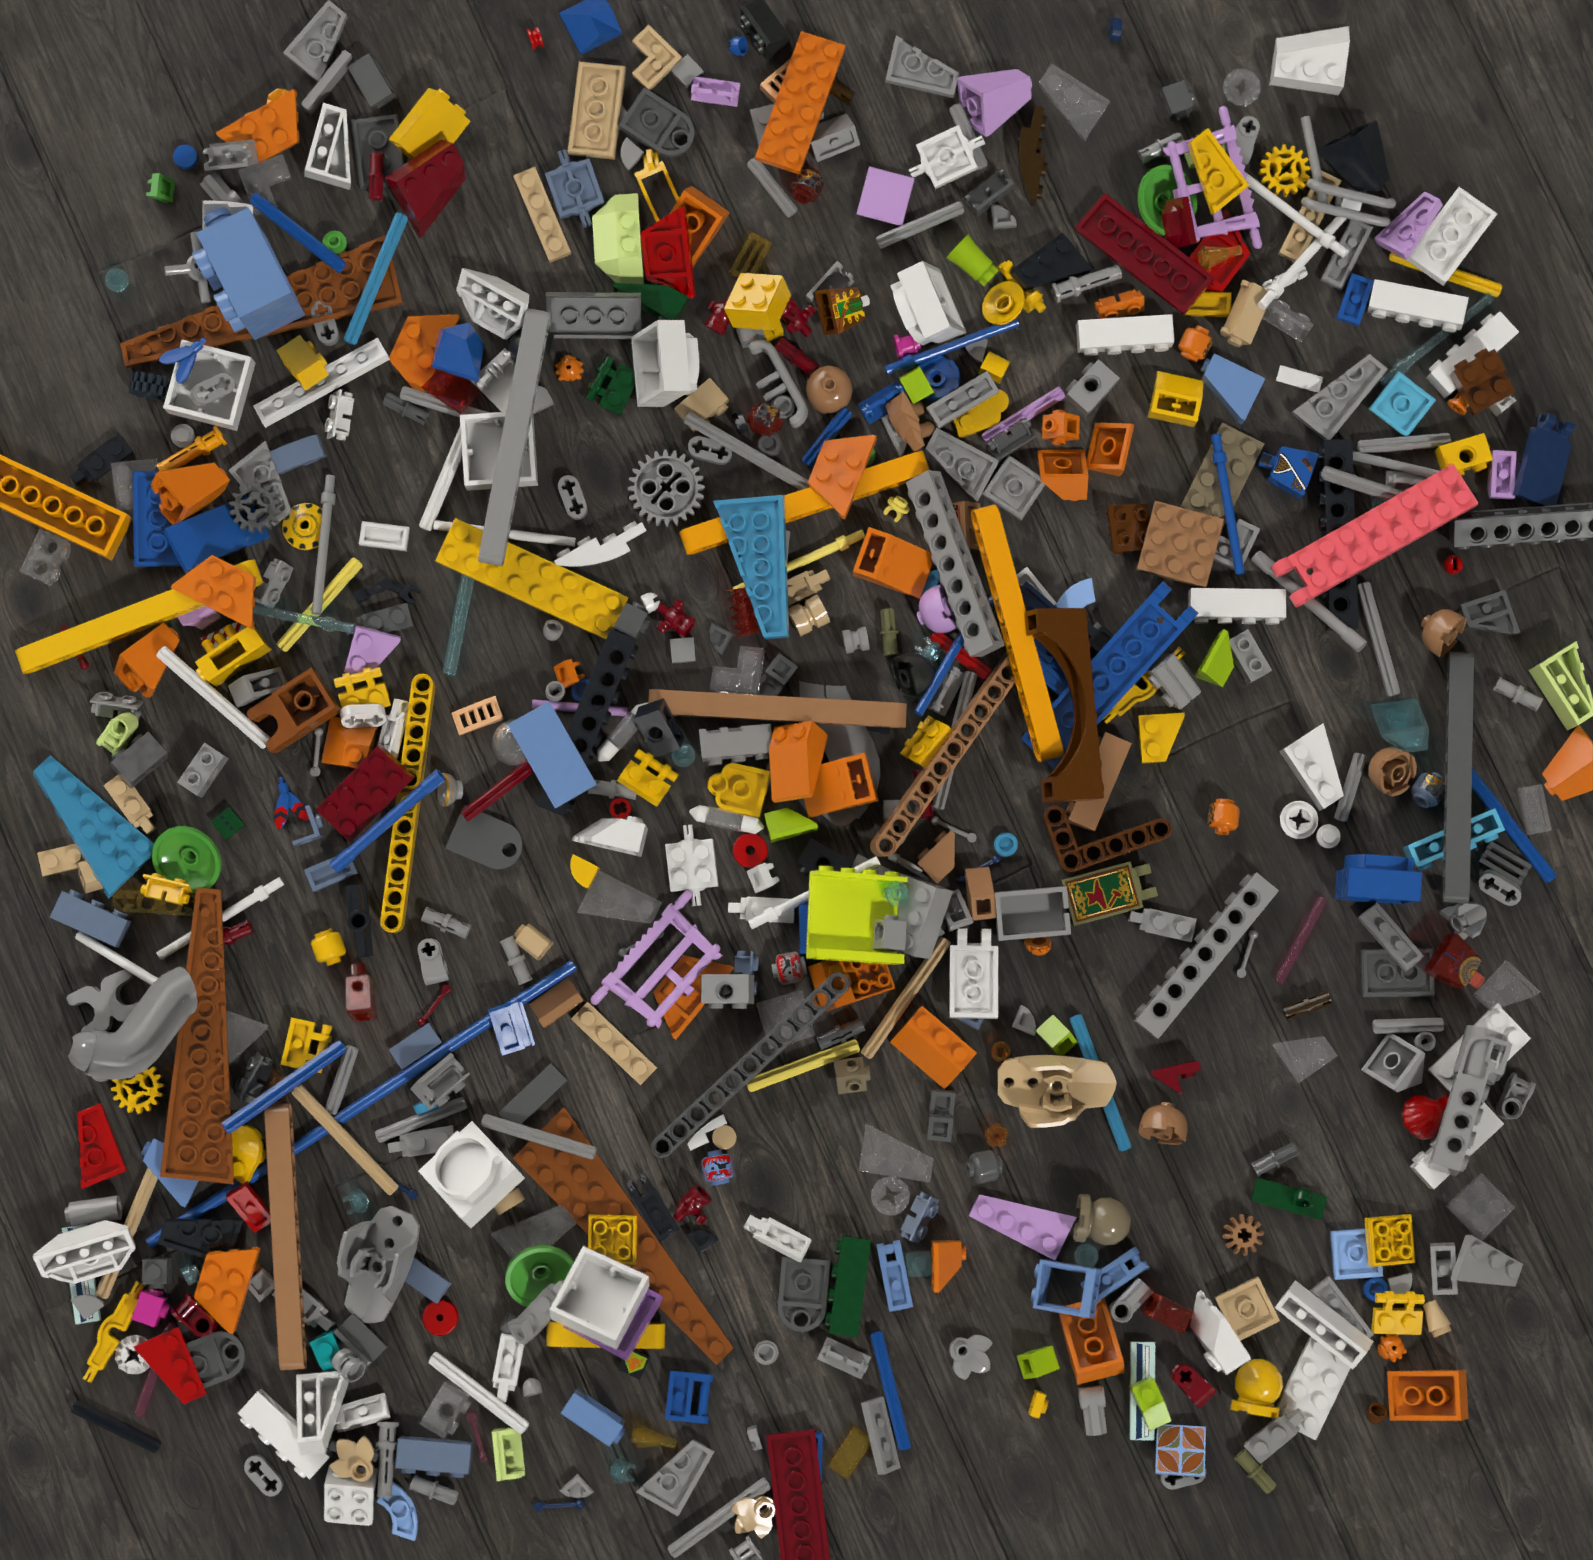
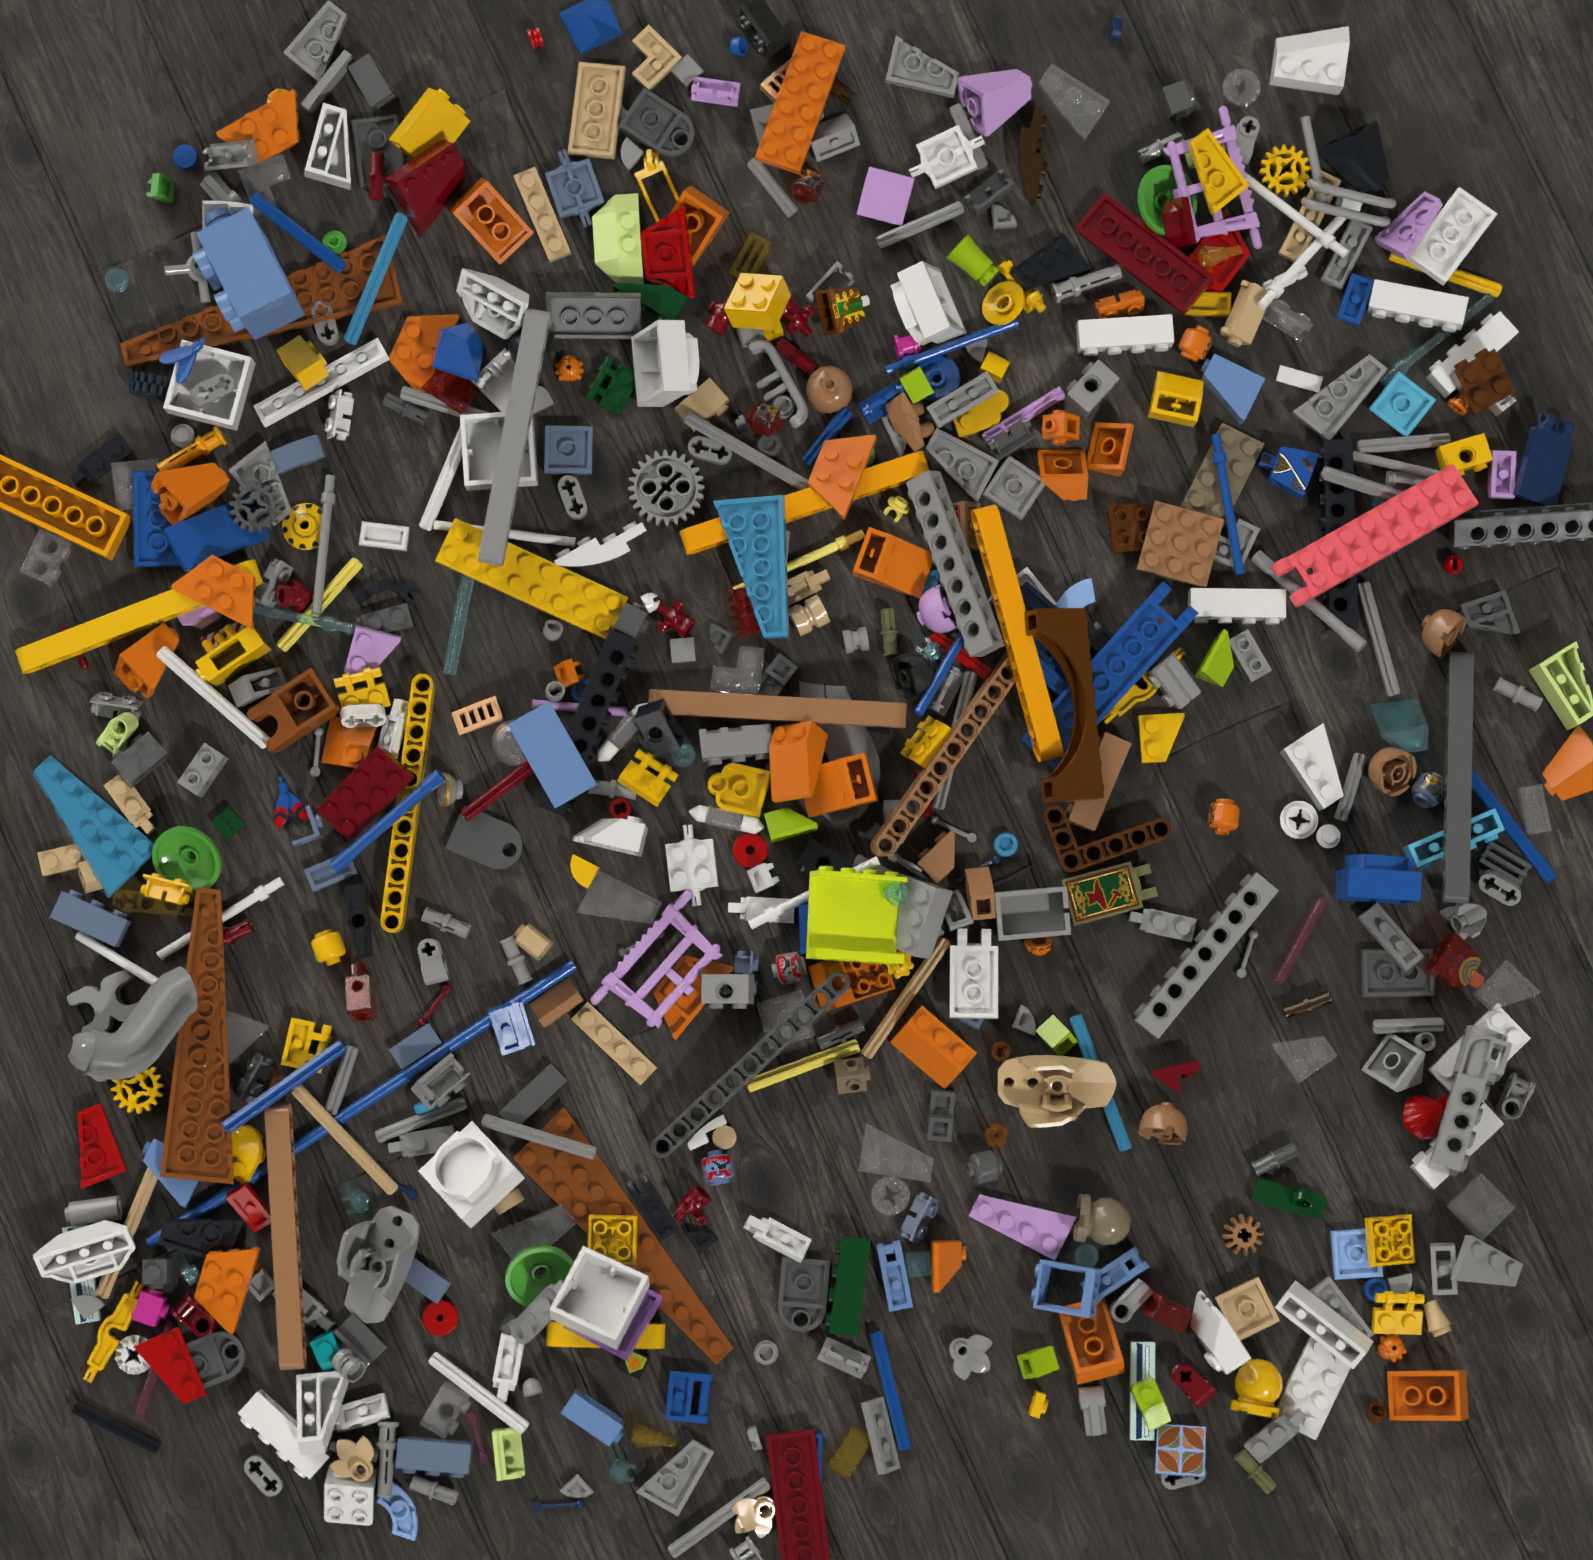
light grey brick [873,915,907,951] -> none
none -> dark red piece [276,579,314,616]
none -> orange slope [448,177,534,265]
none -> sand blue plate [544,425,593,475]
none -> yellow plant [885,950,914,979]

